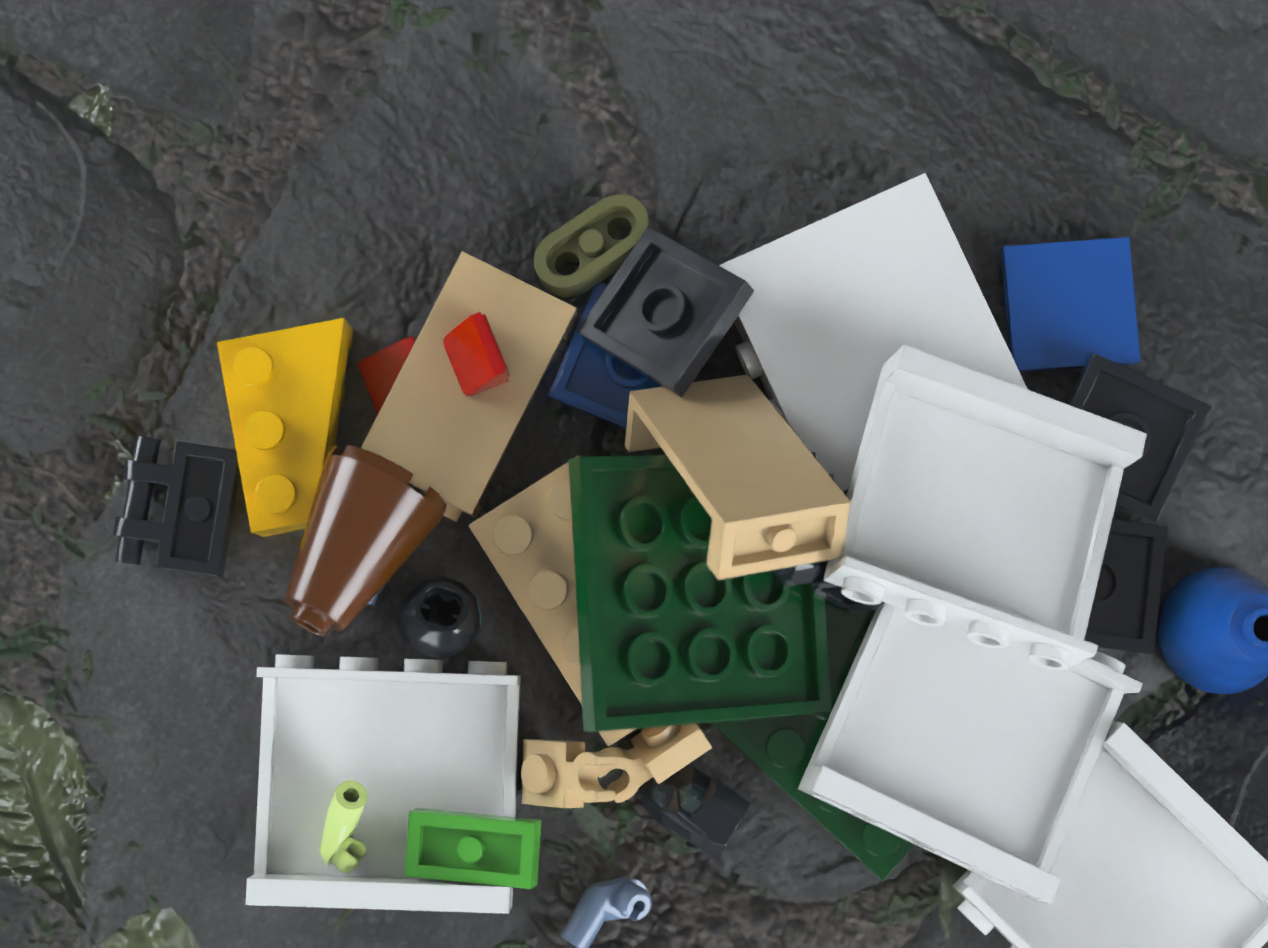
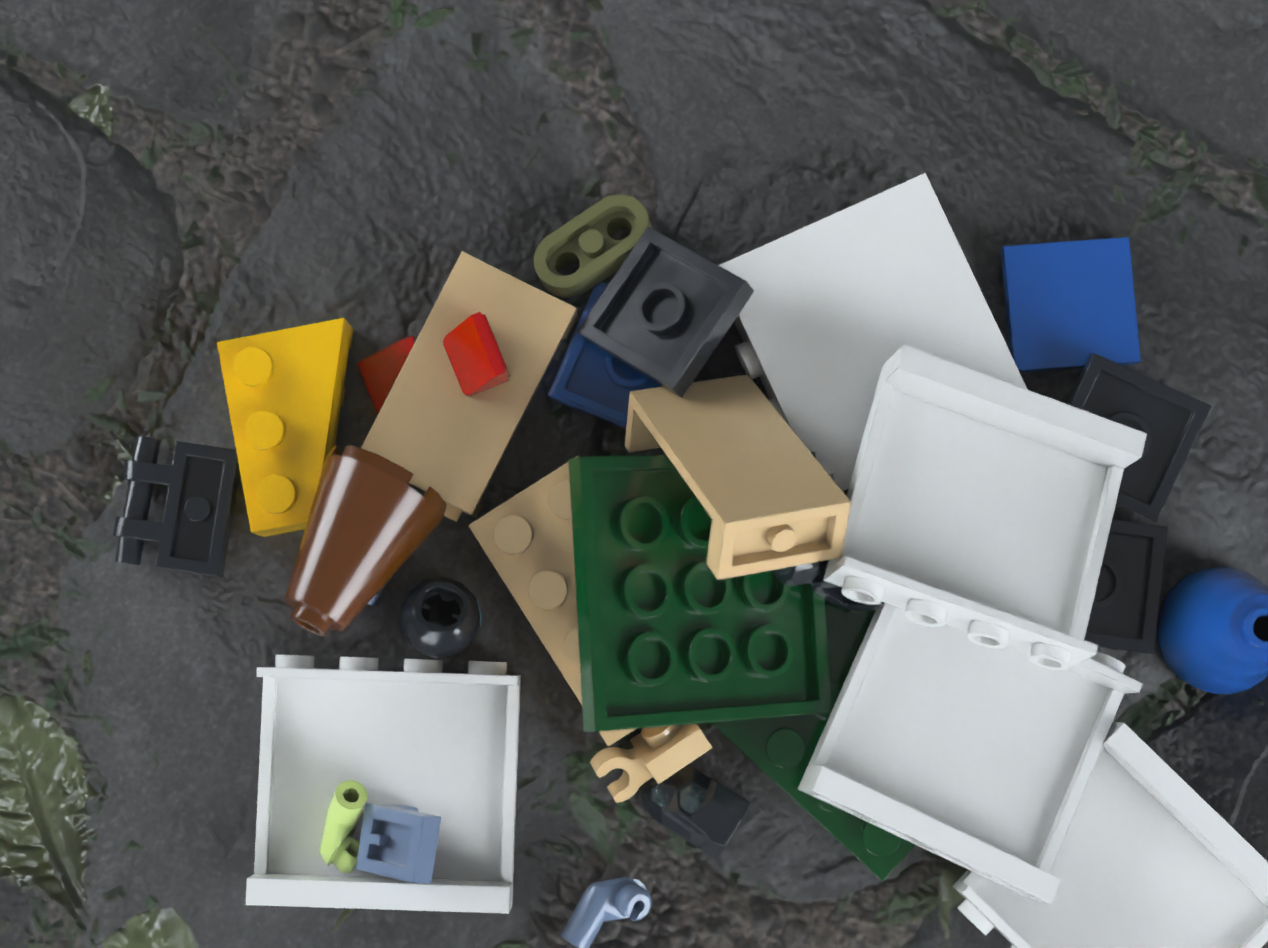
bright green plate [405,808,542,889] -> none
tan plate [521,739,616,808] -> none
none -> sand blue bracket [356,803,441,883]

